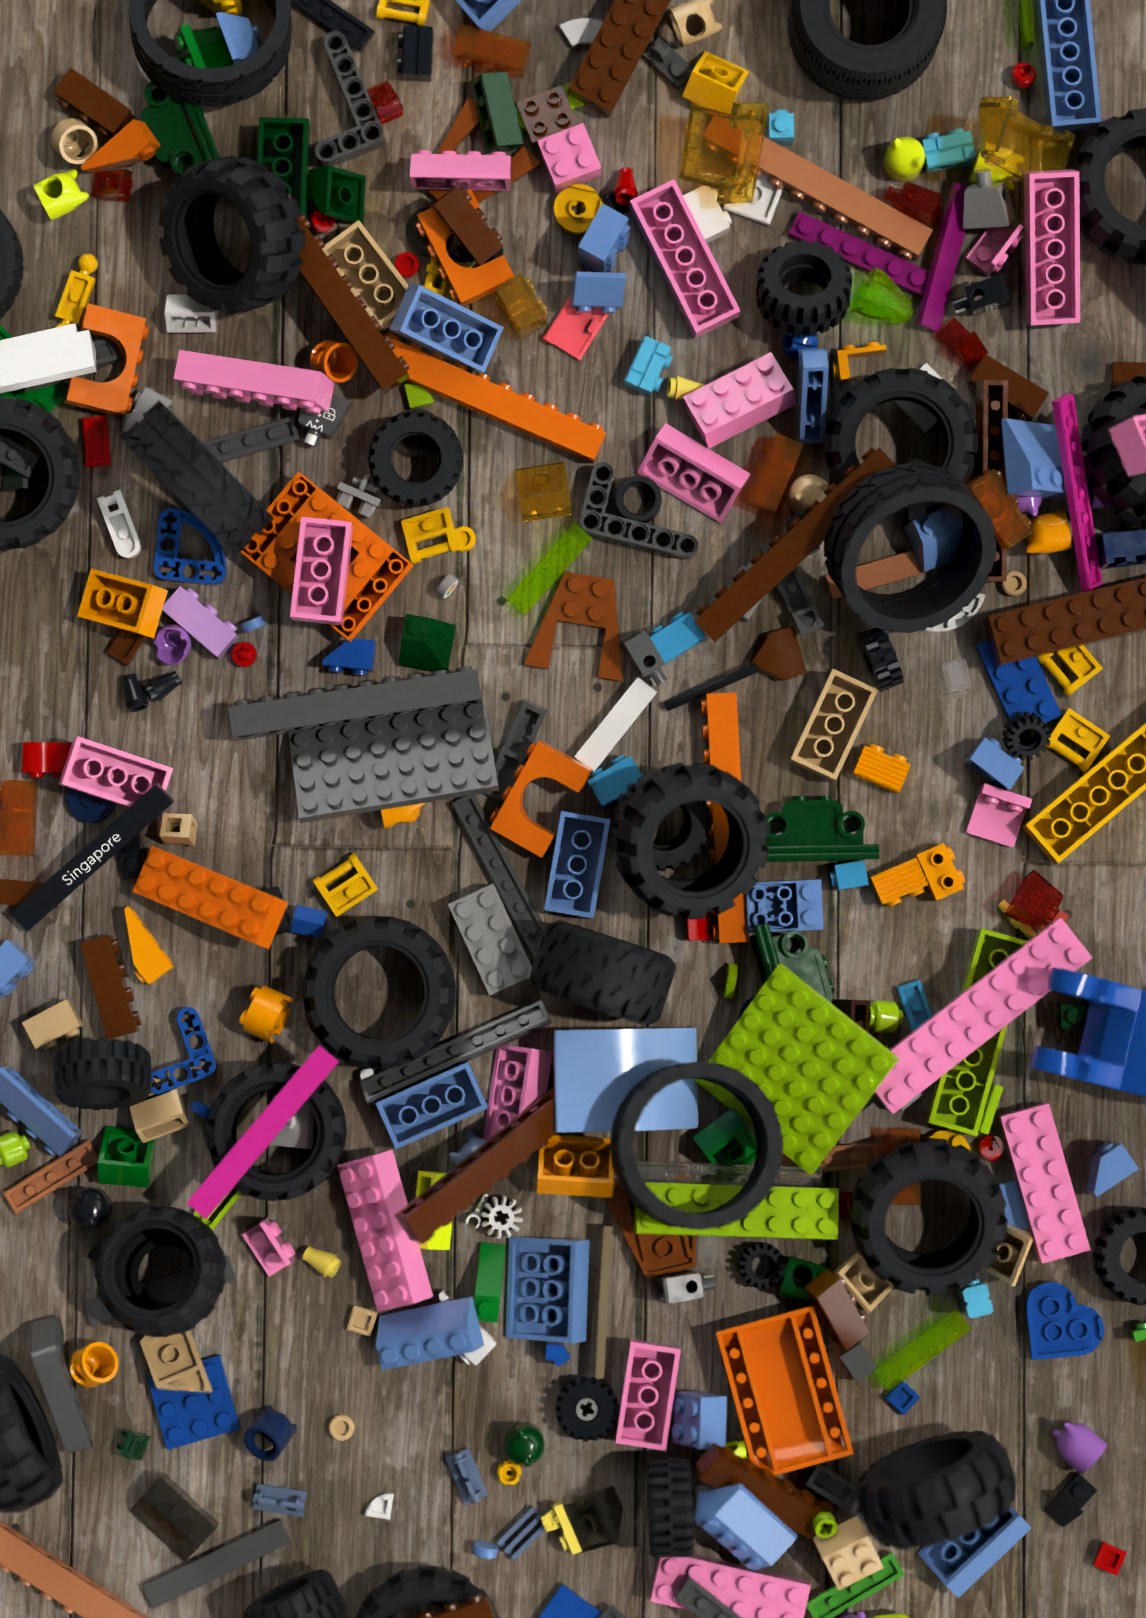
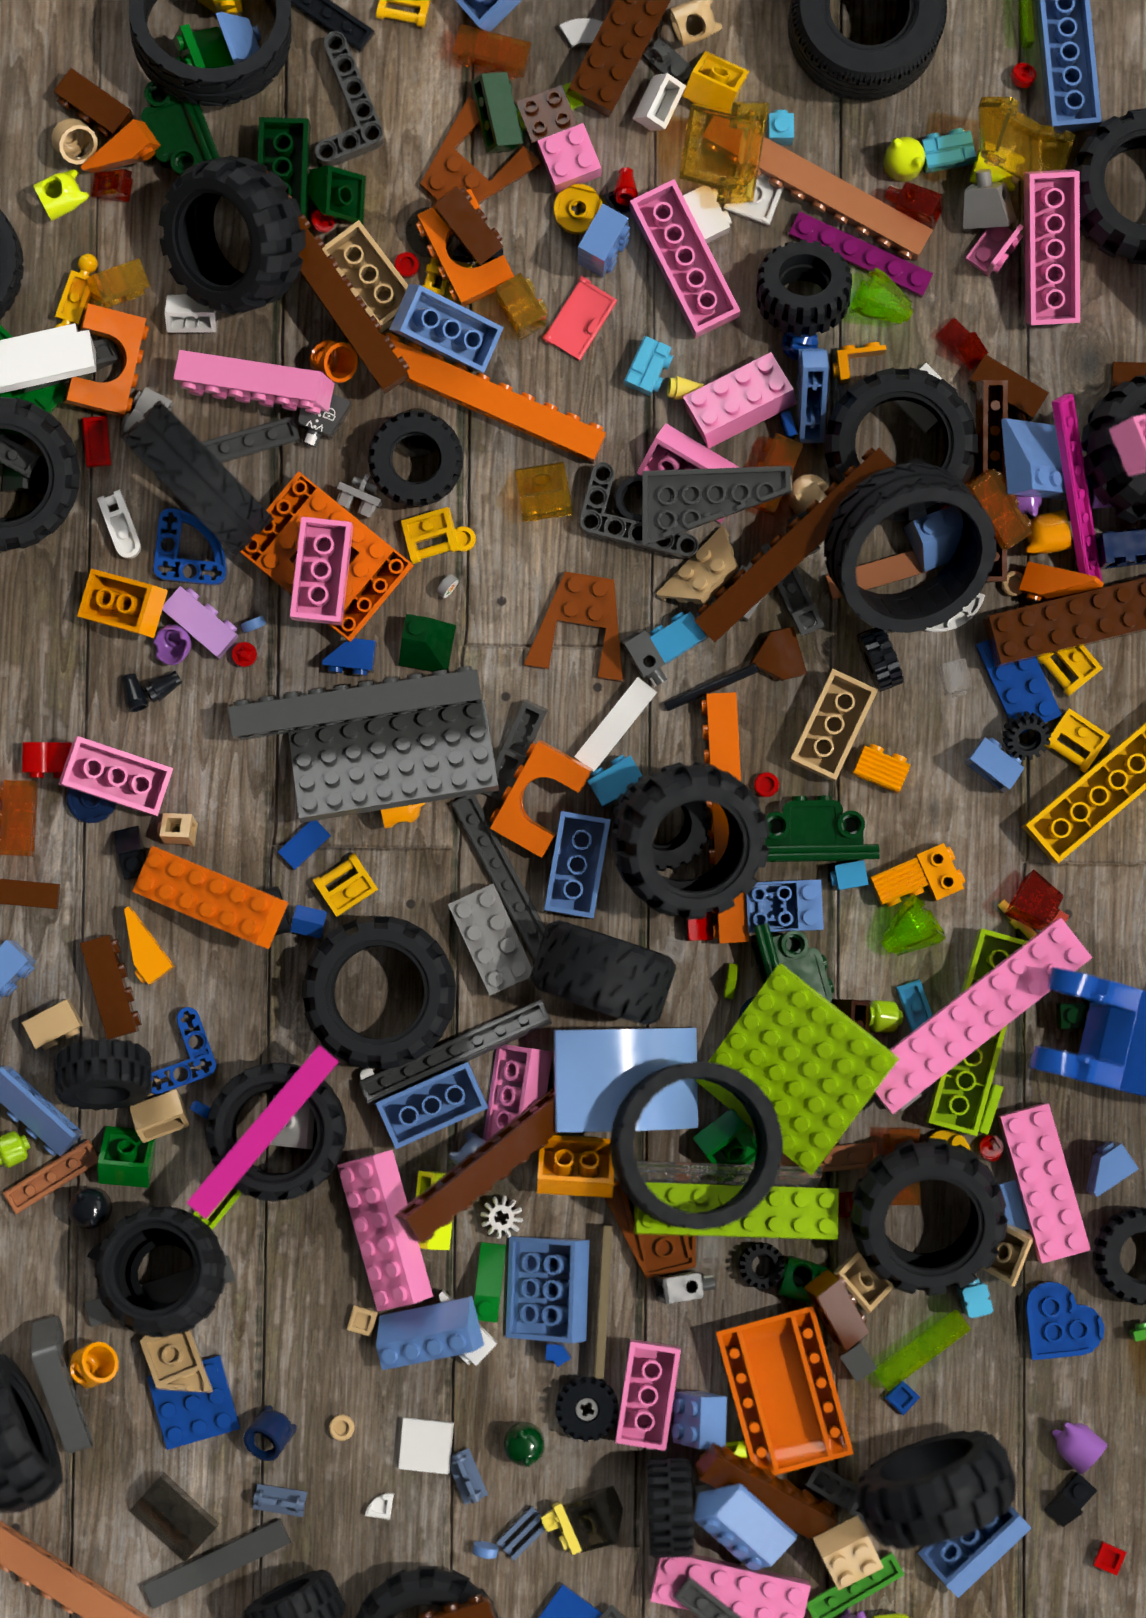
black tile [10,783,174,932] -> none
reddish brown tile [106,629,147,666] -> none
clear green tile [116,1431,151,1460] -> none
light orange brick [239,985,293,1044] -> none
bright pink bracket [242,1218,296,1277] -> none
light yellow cone [302,1246,341,1278] -> none
clear red slope [367,80,403,124] -> none
black brick [397,25,434,82] -> none
lime tile [404,384,435,410] -> none
bright pink slope [410,150,511,191] -> none
white hand [466,1194,489,1229] -> none
yellow plate [497,1460,522,1485] -> none
clear neon green slope [506,523,593,617] -> none
medium blue slope [570,272,626,314] -> none
lime bush [813,1512,838,1539] -> none
magenta tile [916,183,968,332] -> none
black torso [952,274,1011,316] -> none
bright pink bracket [966,783,1032,848] -> none
none -> clear yellow brick [85,258,150,308]
none -> blue tile [278,820,331,870]
none -> white tile [398,1417,454,1474]
none -> white brick [632,73,686,131]
none -> dark grey wing [642,466,792,547]
none -> tan wing [656,526,739,605]
none -> red tile [754,772,779,798]
none -> blue tile [779,410,797,441]
none -> clear neon green cone [881,894,946,956]
none -> orange slope [1019,561,1104,602]

